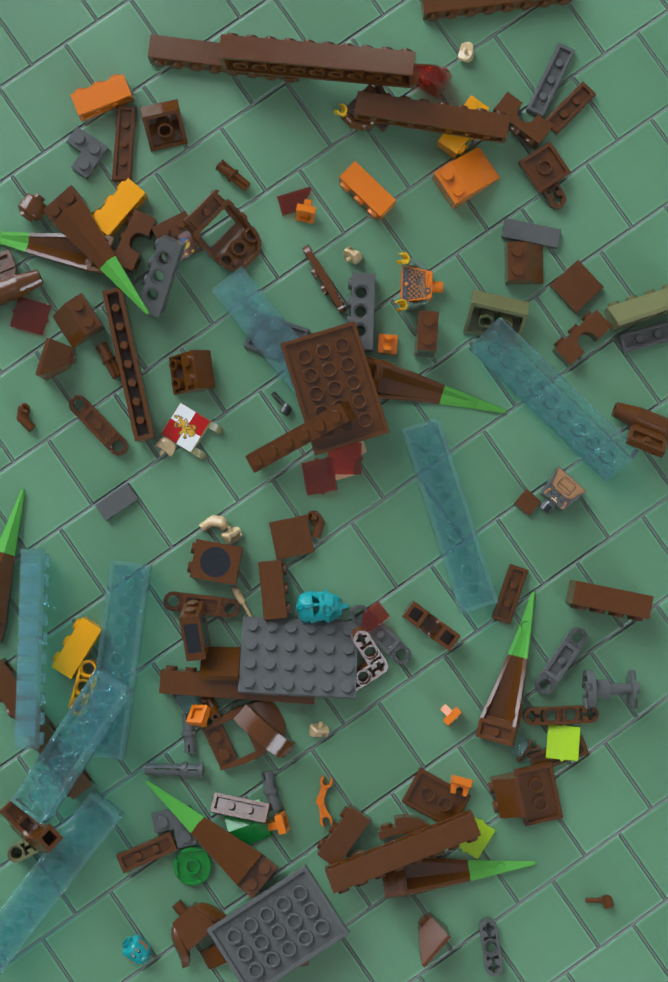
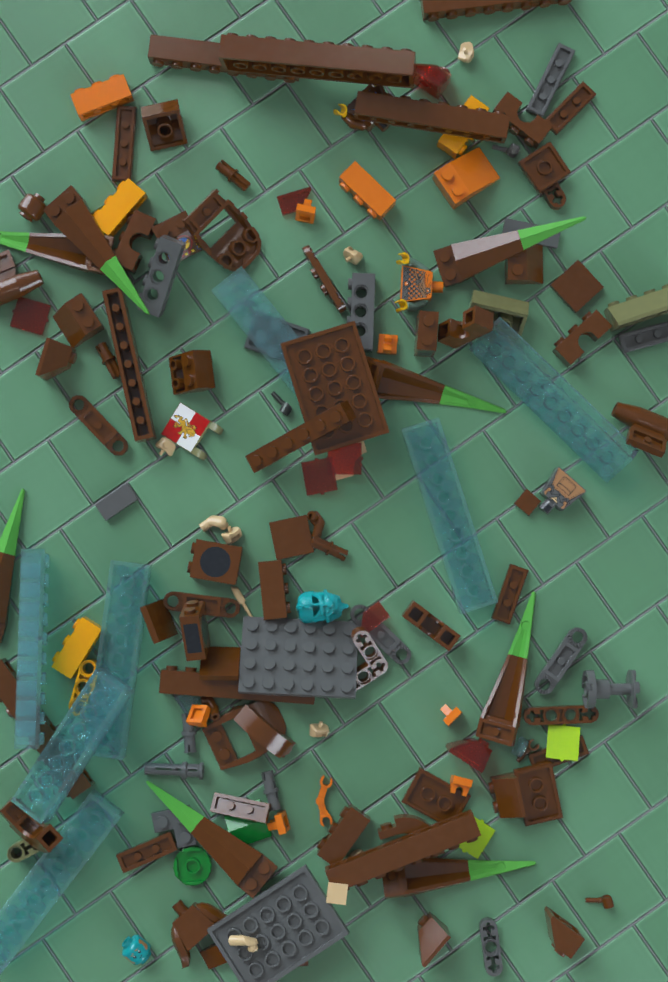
reddish brown arm [17,403,36,432] -> none
dark grey plate [66,126,109,180] -> none
reddish brown brick [565,580,654,622] -> none
none -> reddish brown tile [140,599,178,644]
none -> tan arm [229,935,258,952]
none -> reddish brown axle [310,536,348,561]
none -> tan tile [326,882,348,905]
none -> reddish brown plate [433,216,586,288]
none -> reddish brown arch [437,306,494,349]
none -> clear red slope [445,737,492,773]
none -> dark grey hand [492,143,520,158]
none -> reddish brown slope [544,906,585,959]

